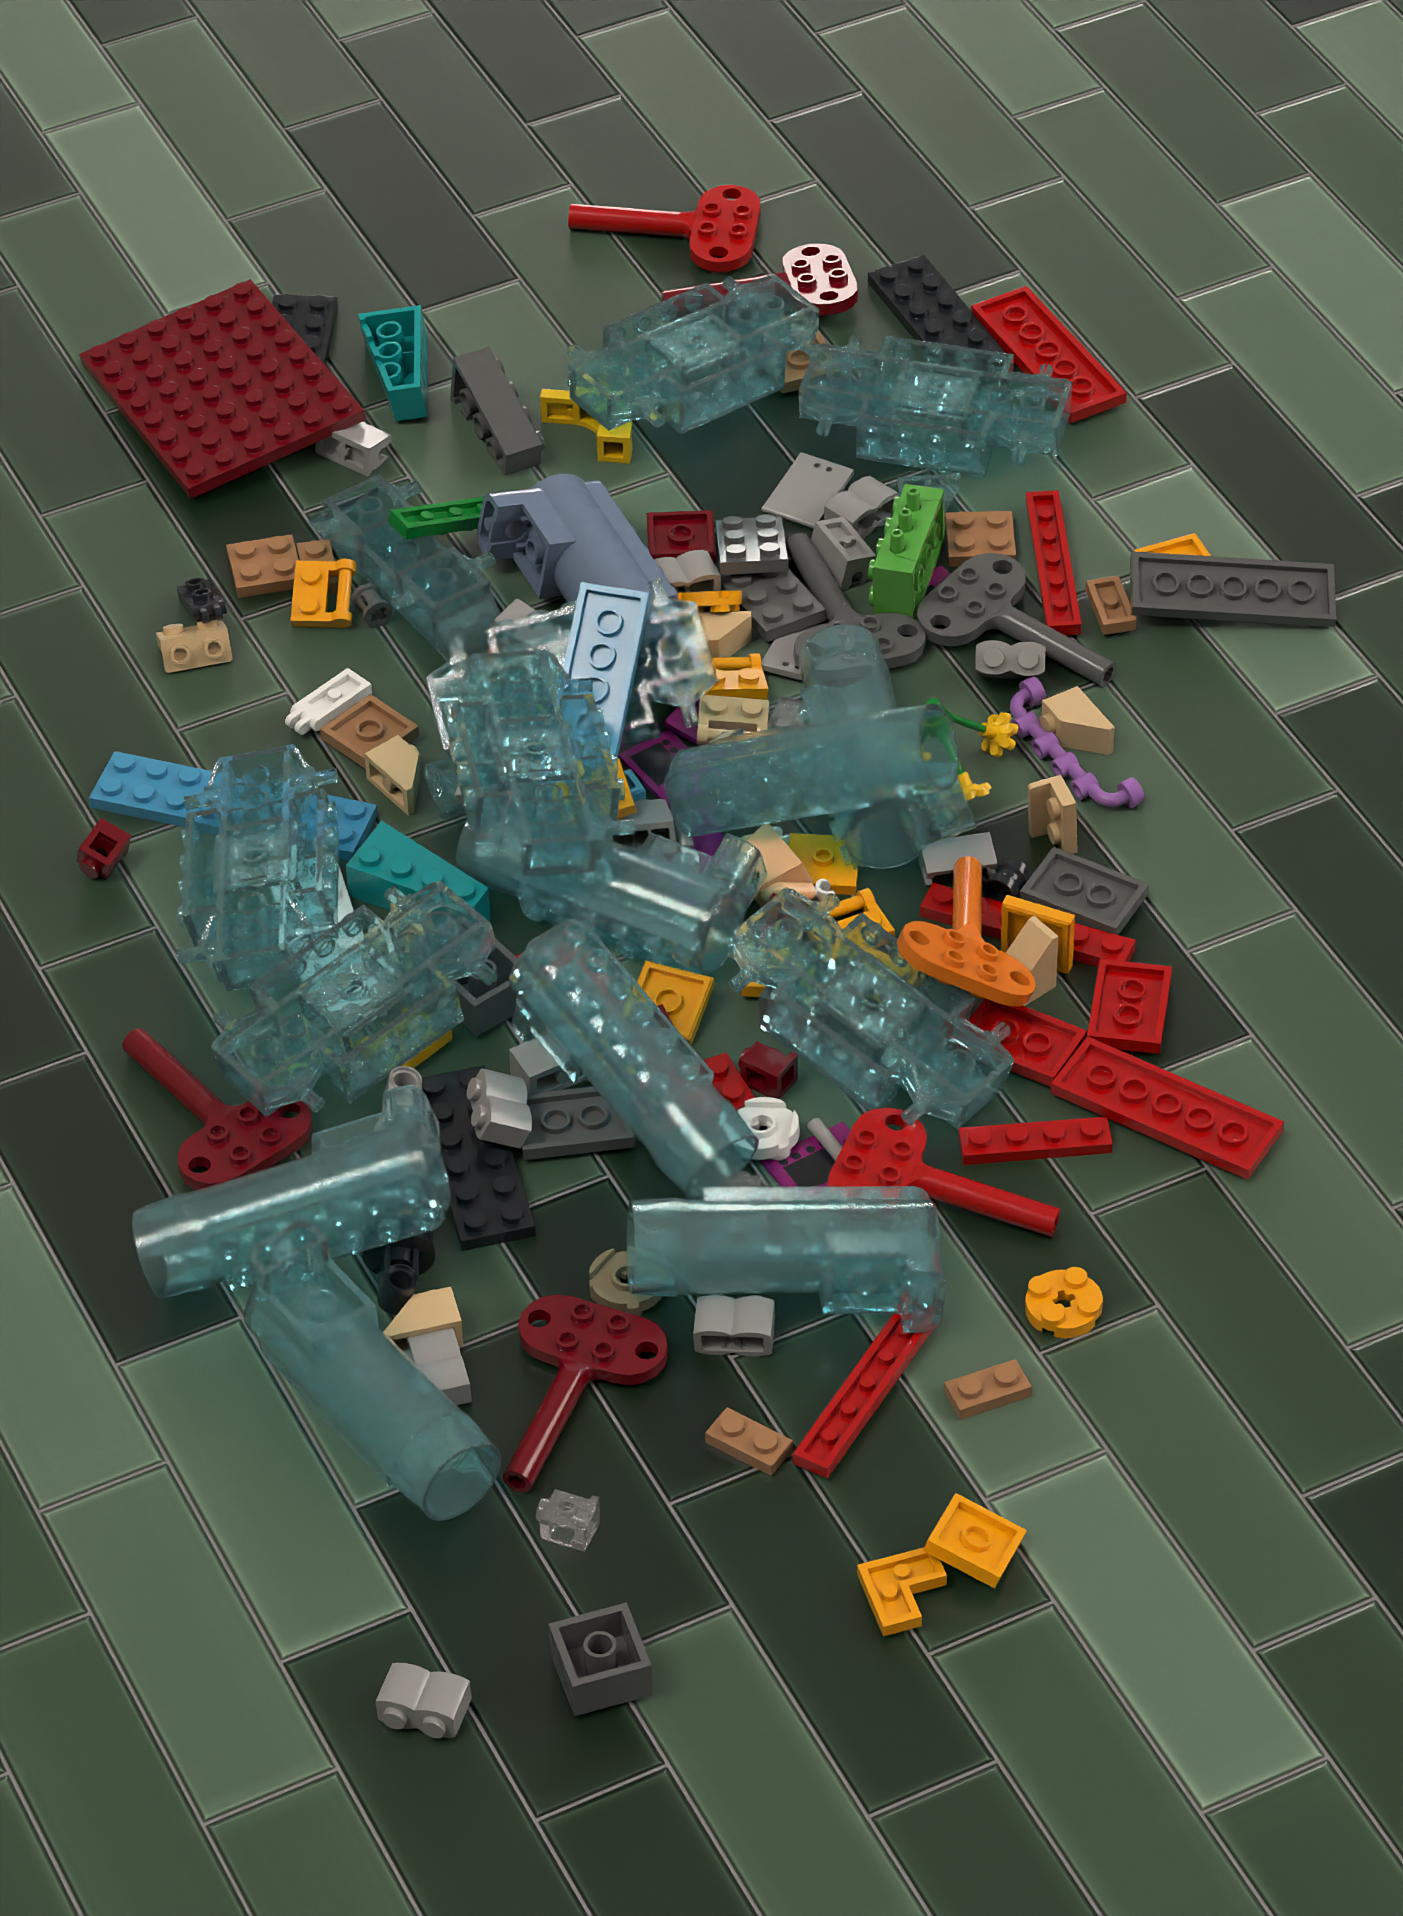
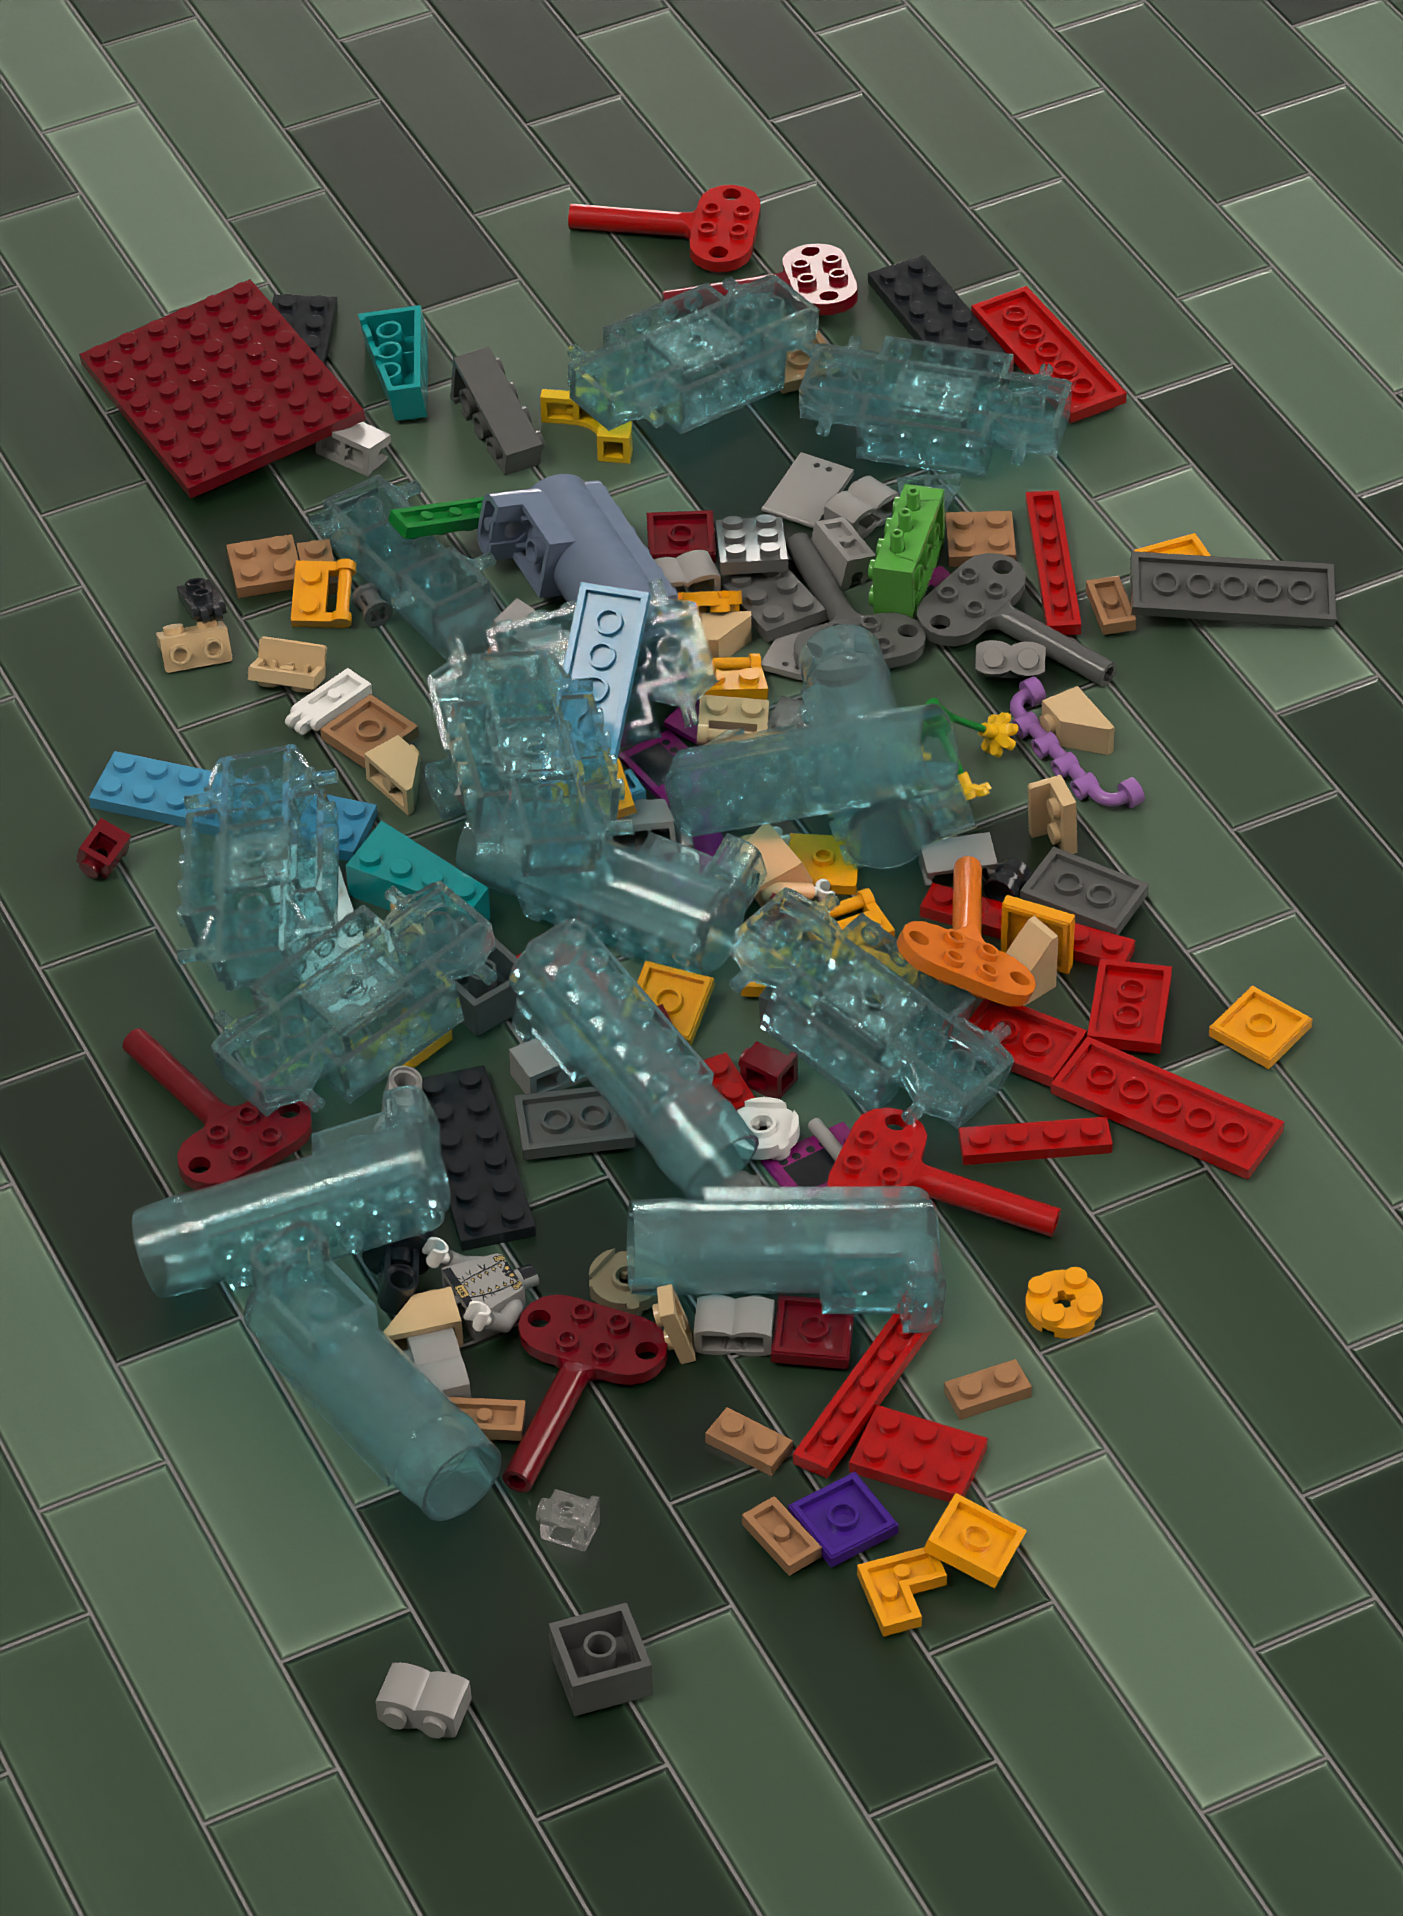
light grey brick [467,1068,532,1148] -> none
none -> tan bracket [248,636,327,692]
none -> light grey torso [422,1237,539,1342]
none -> medium nougat plate [443,1397,526,1441]
none -> tan plate [653,1284,696,1364]
none -> medium nougat plate [742,1496,822,1576]
none -> dark red plate [771,1295,856,1369]
none -> dark purple plate [788,1472,899,1568]
none -> red plate [849,1405,988,1503]
none -> light orange plate [1209,986,1312,1069]

